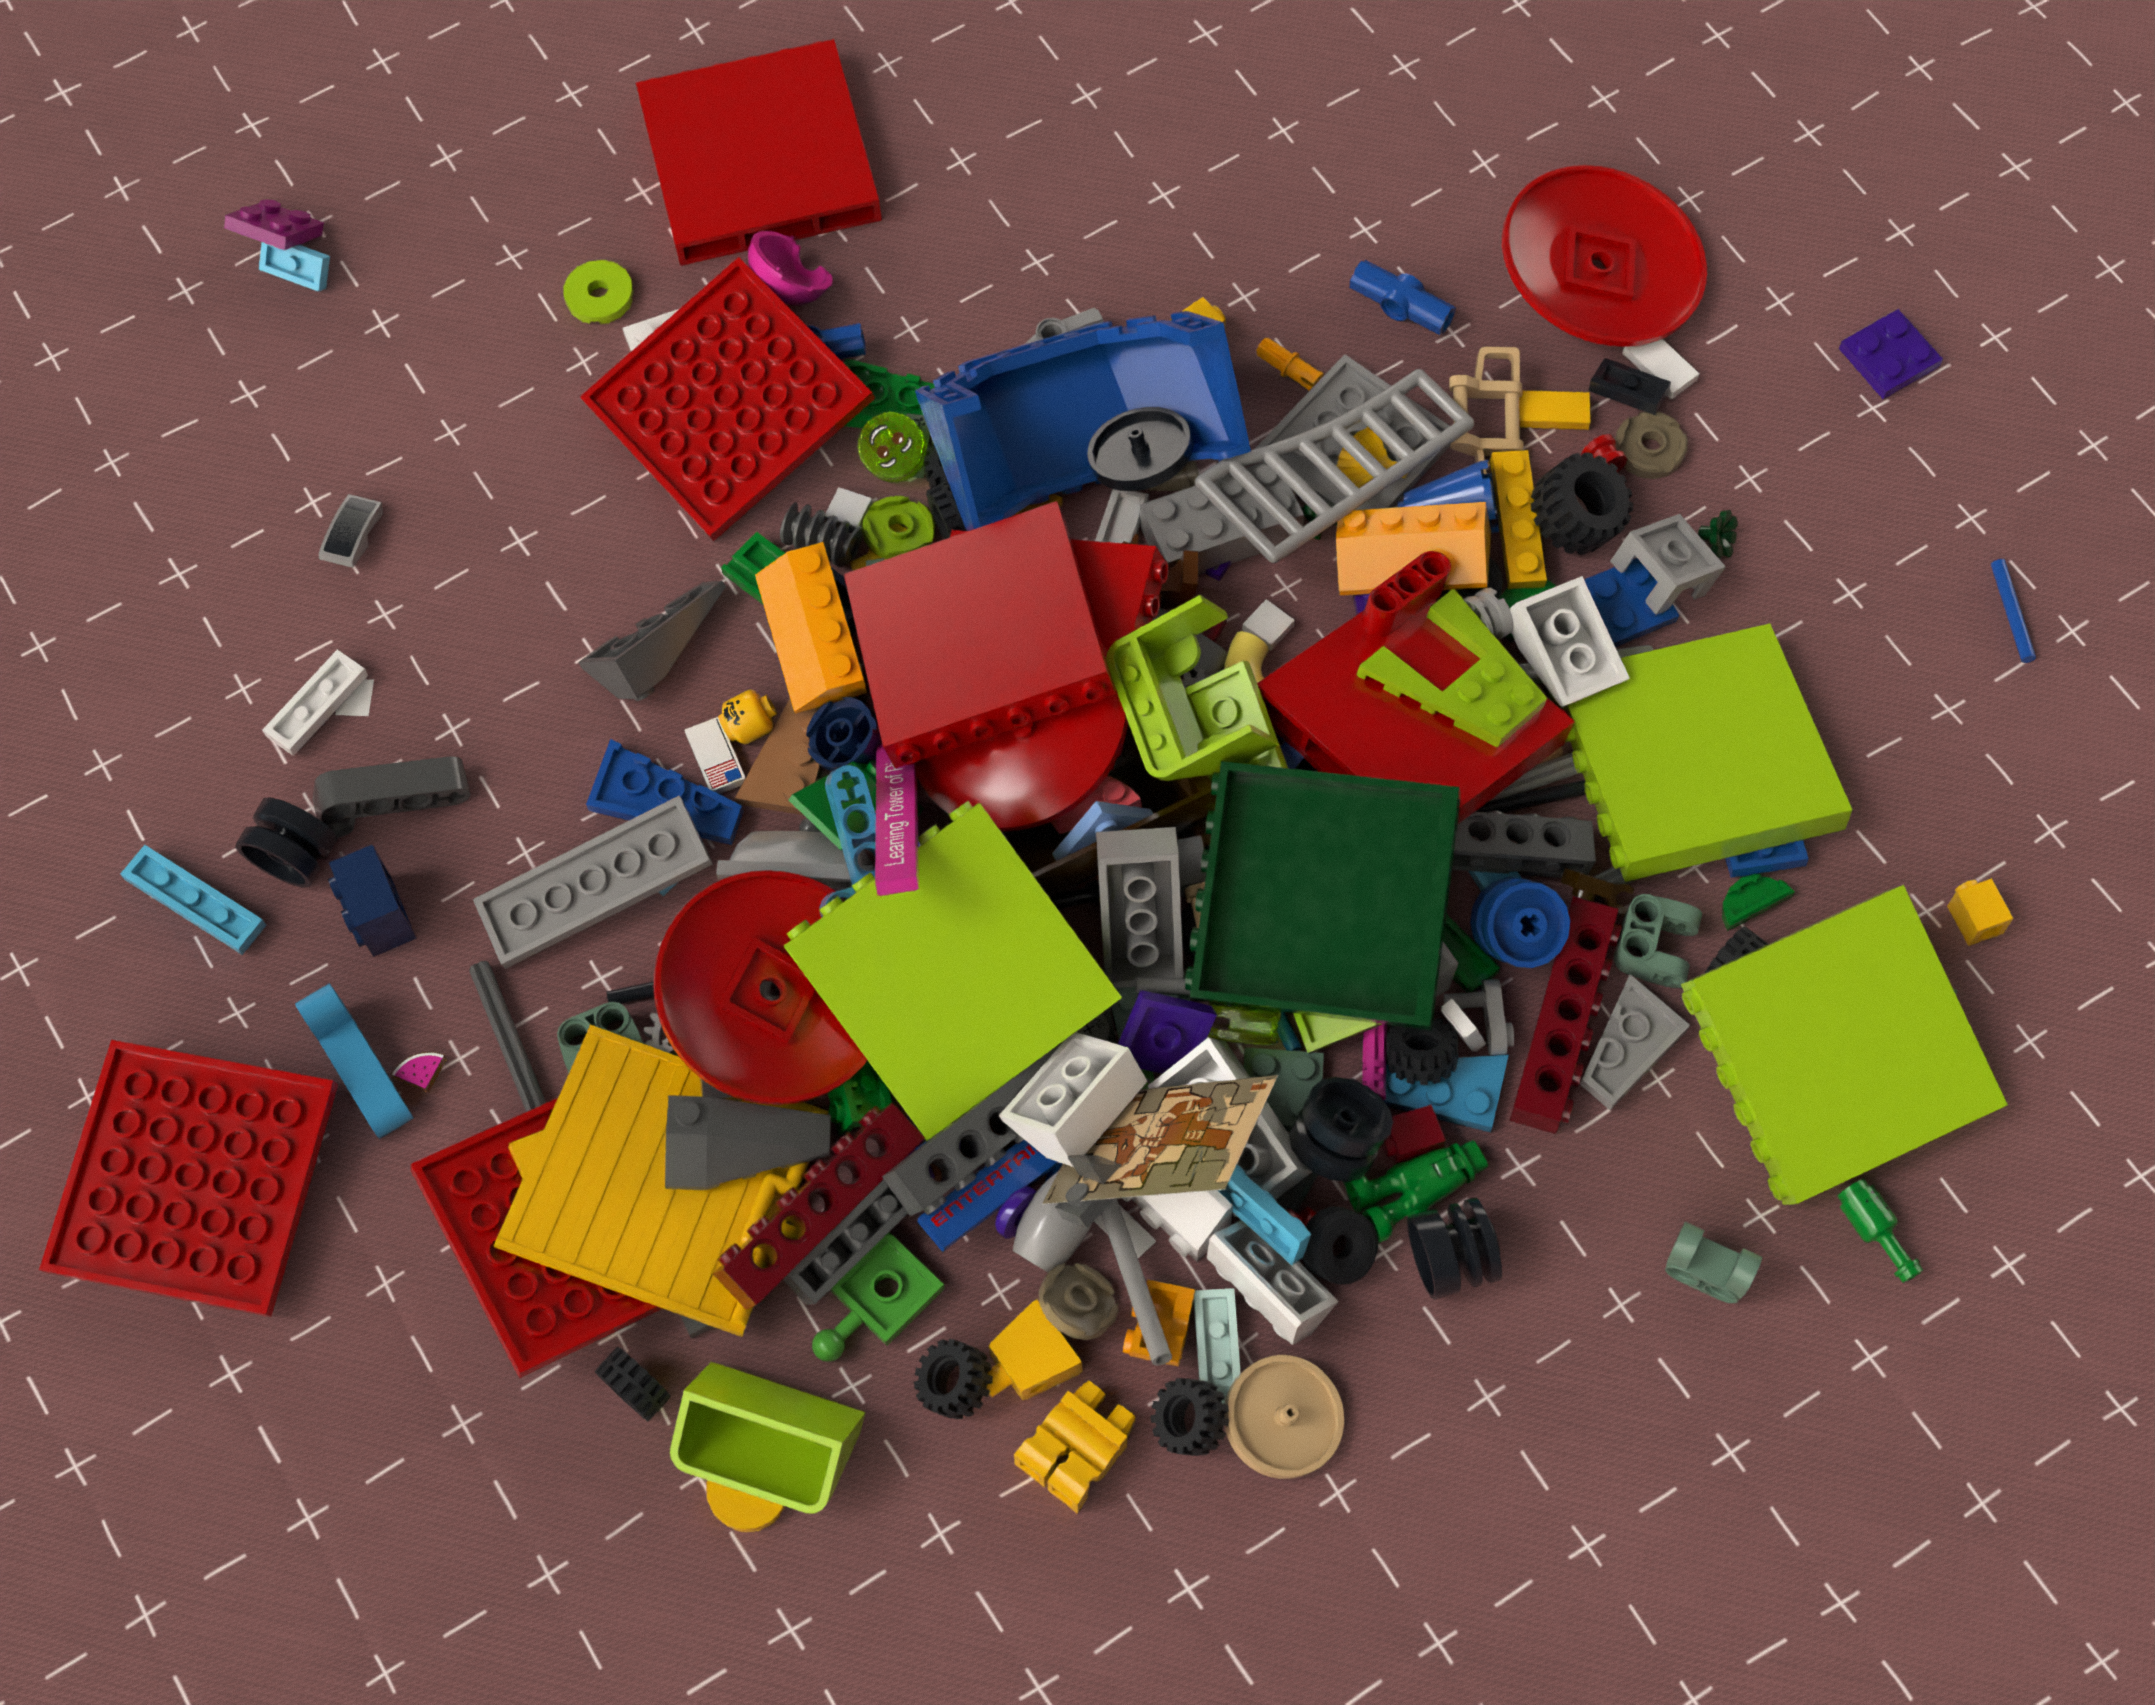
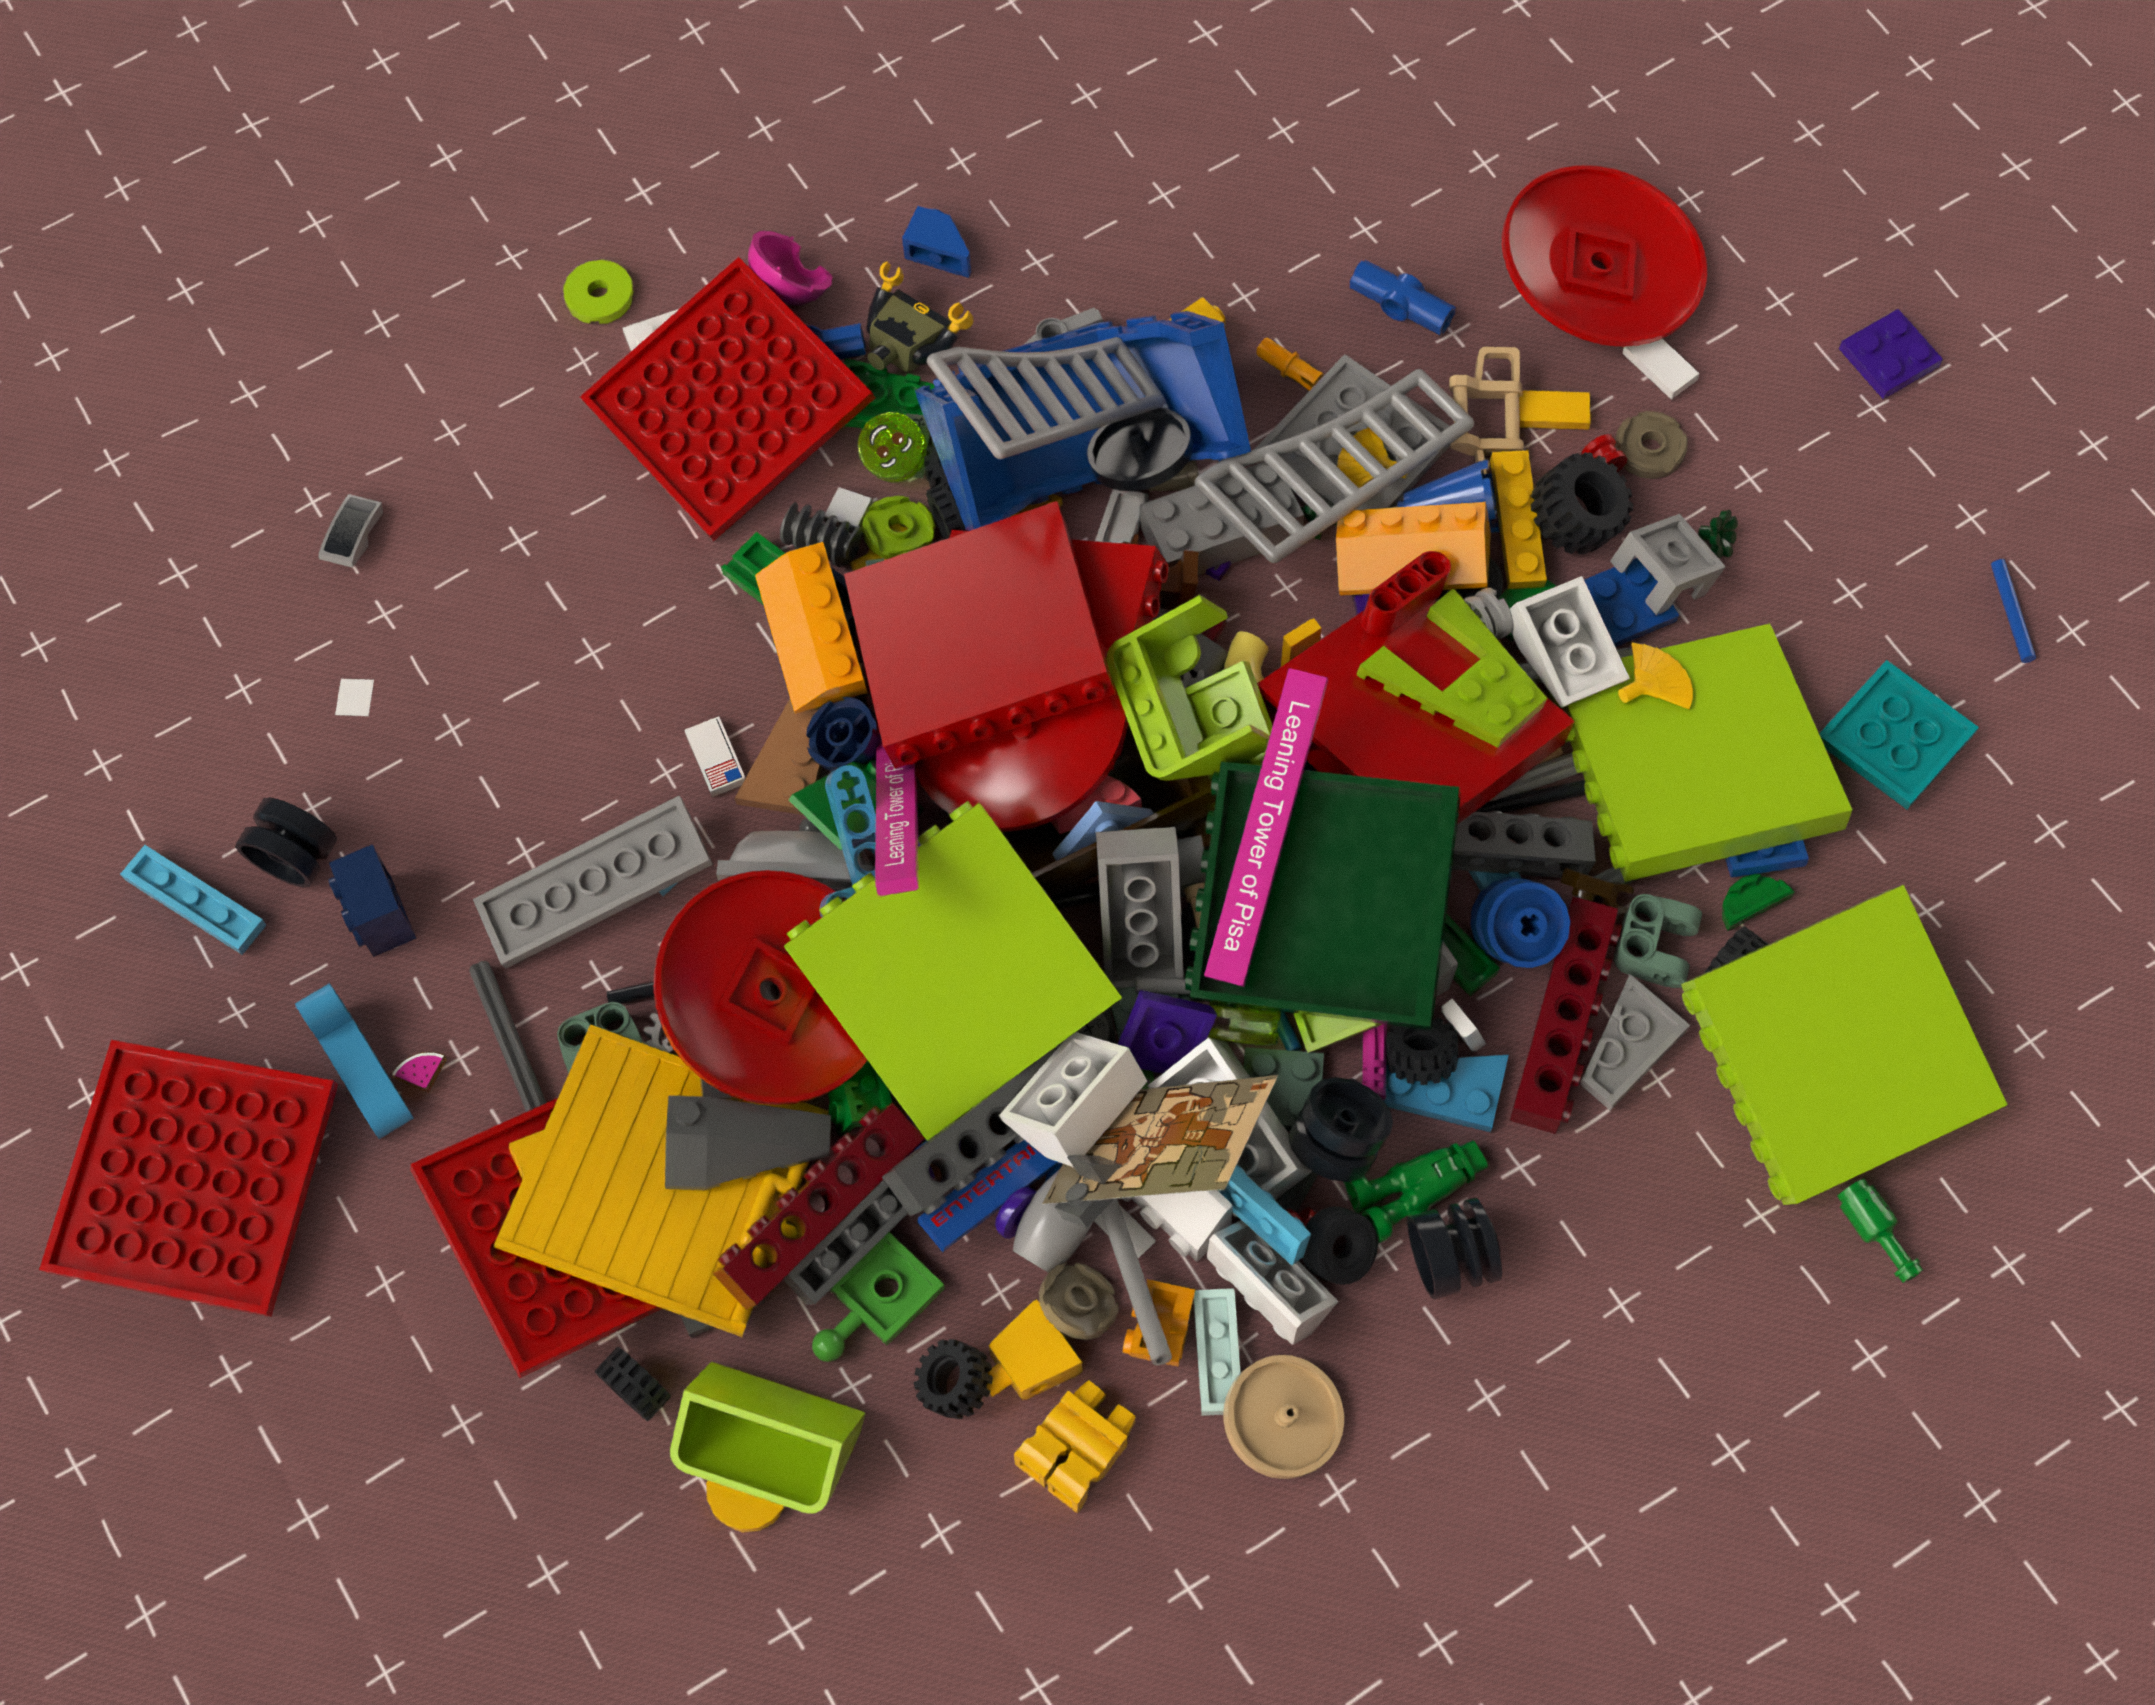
magenta plate [224,199,324,250] -> none
medium azure plate [259,242,330,292] -> none
white plate [262,650,368,756] -> none
dark grey beam [312,756,471,838] -> none
dark grey wedge [578,581,726,701] -> none
blue wing [586,739,744,845] -> none
red brick [636,39,882,266] -> none
yellow head [718,689,777,745] -> none
black tyre [1151,1378,1229,1456] -> none
white tile [1242,599,1295,651] -> none
dark red brick [1383,1104,1446,1163] -> none
light grey piece [1444,979,1514,1056] -> none
black plate [1589,358,1671,415] -> none
sand green piece [1665,1221,1763,1304] -> none
yellow brick [1947,878,2014,946] -> none
none -> torso [866,262,974,372]
none -> blue slope [902,206,971,278]
none -> light grey bar [927,337,1165,459]
none -> dark pink tile [1204,668,1328,987]
none -> yellow tile [1281,618,1322,666]
none -> yellow hand [1618,643,1693,710]
none -> teal plate [1819,660,1979,810]

